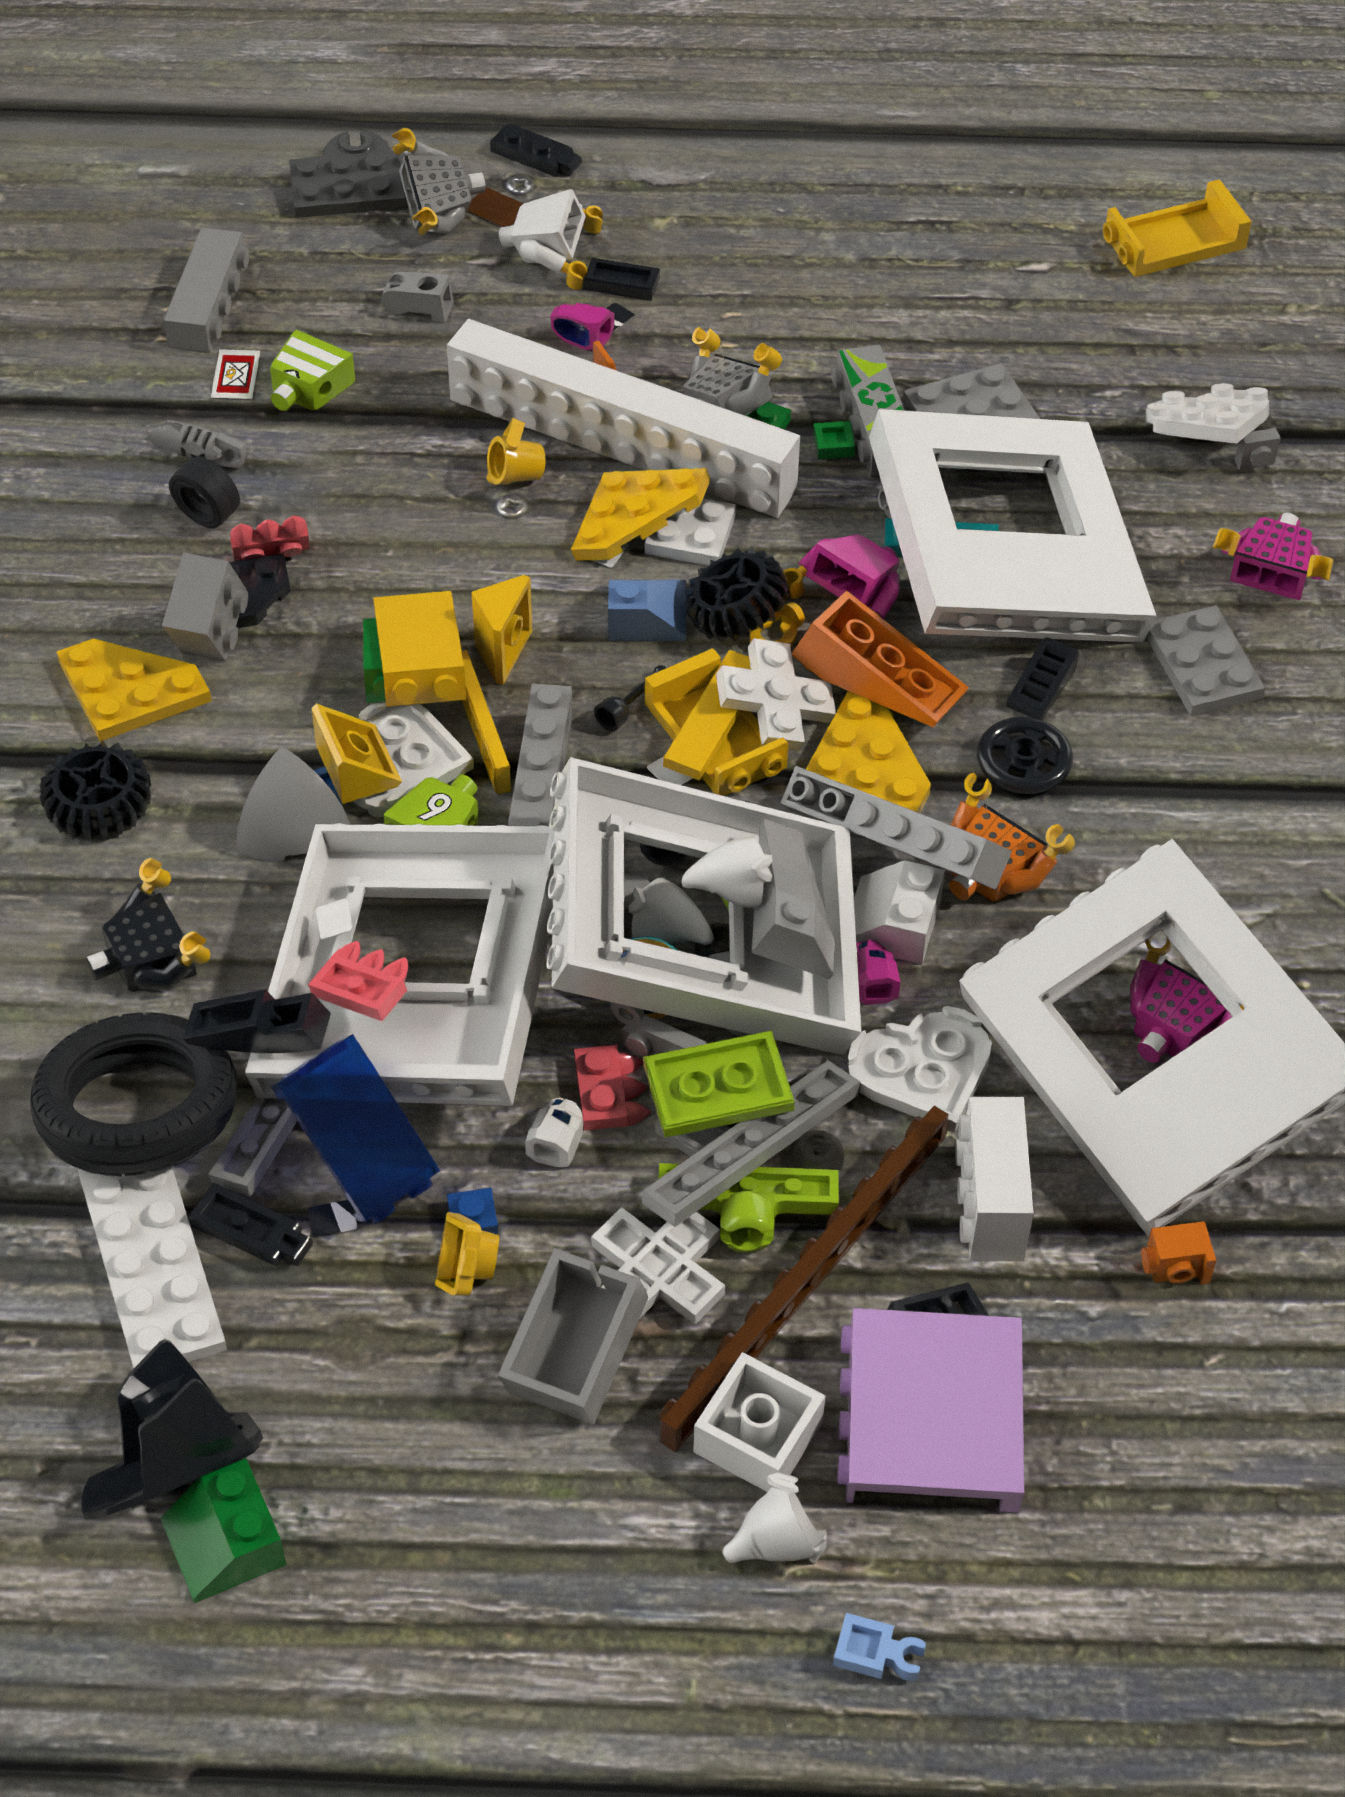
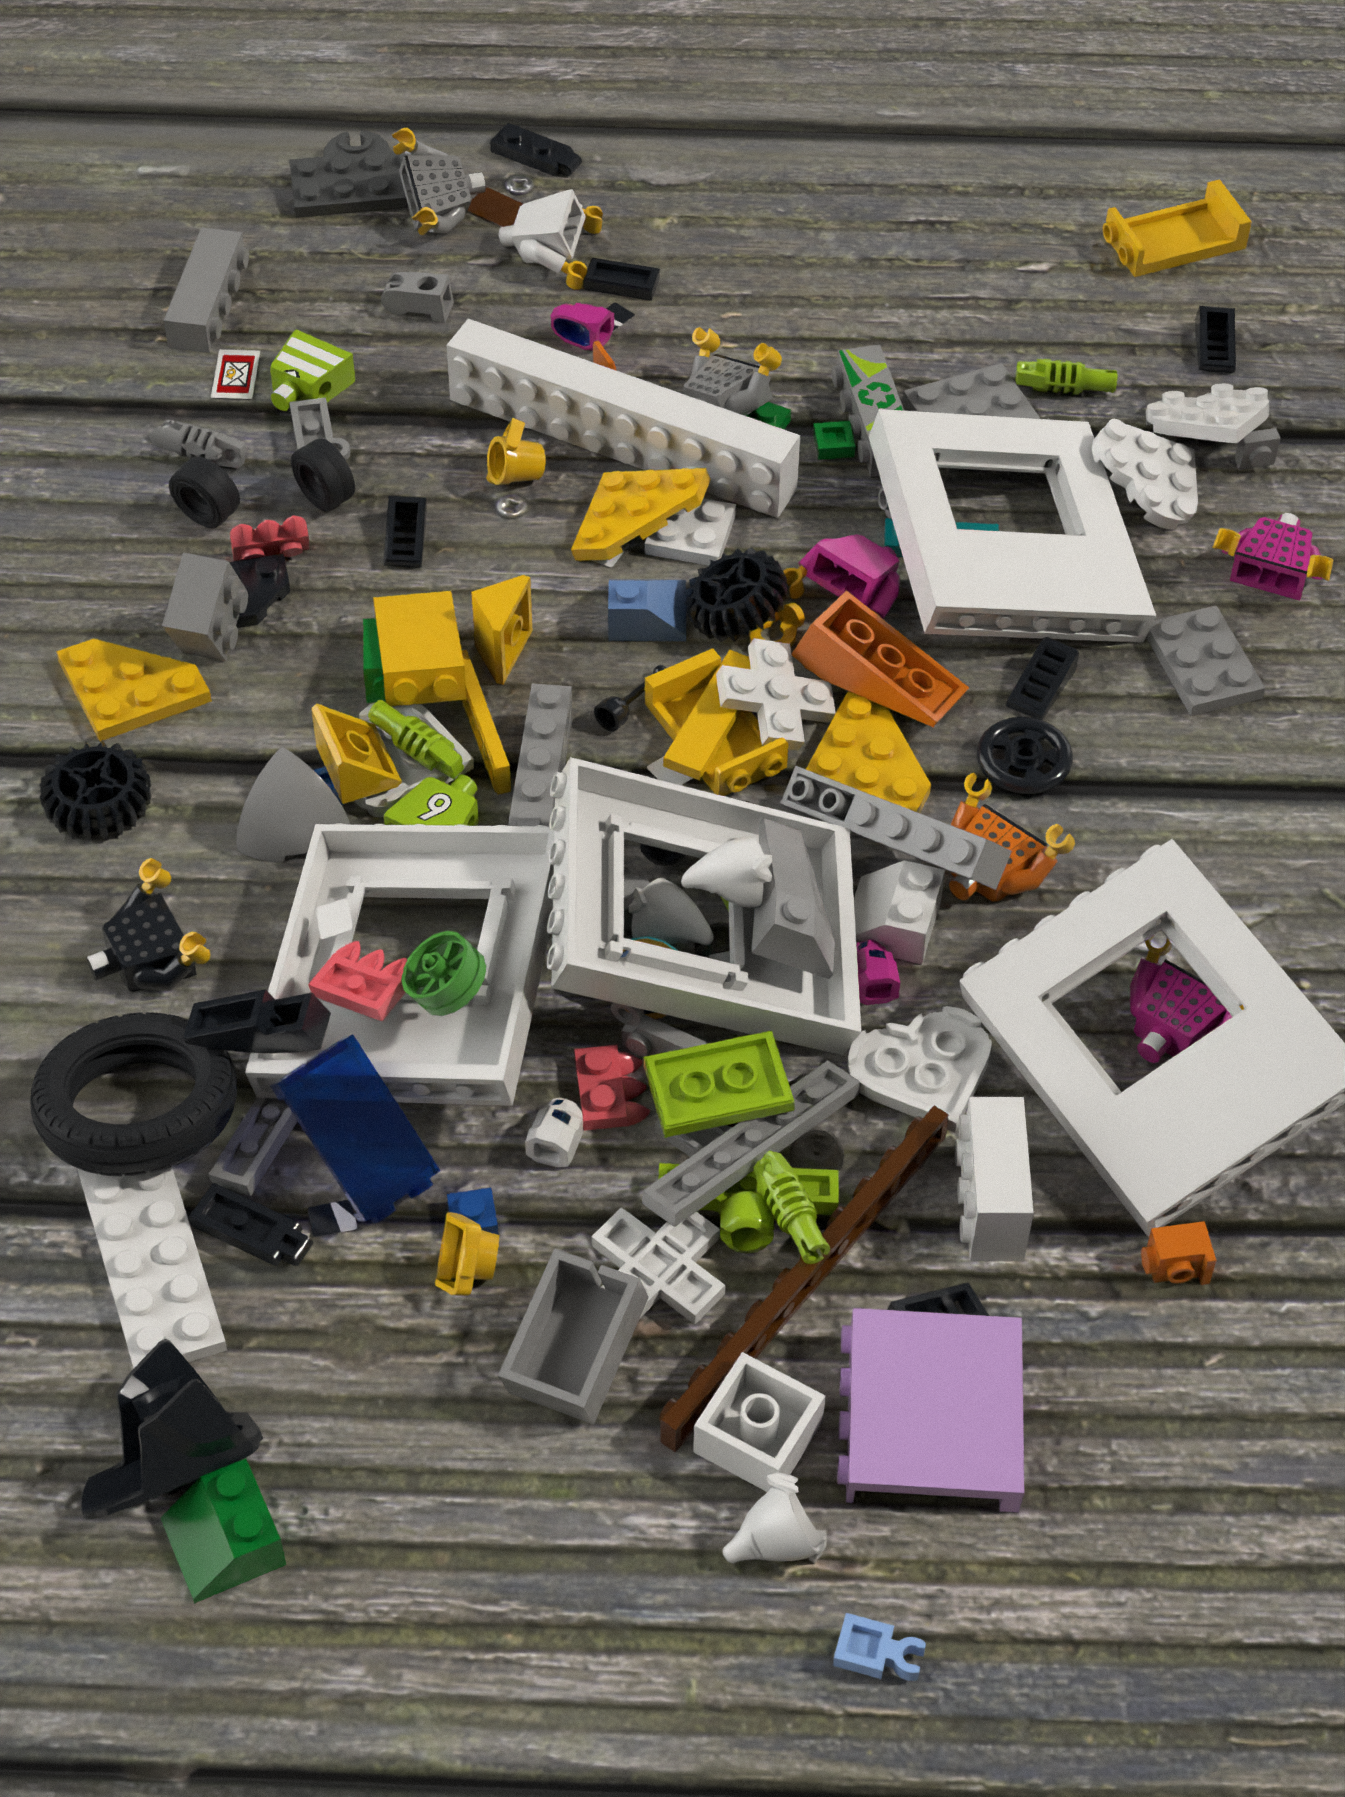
none -> light grey hinge [289,398,351,460]
none -> black tyre [291,438,355,511]
none -> lime hinge [368,700,464,779]
none -> black slope [383,496,427,568]
none -> bright green wheel [401,931,487,1016]
none -> lime hinge [753,1150,830,1264]
none -> lime hinge [1015,359,1118,395]
none -> white plate [1091,419,1198,530]
none -> black slope [1195,306,1236,373]

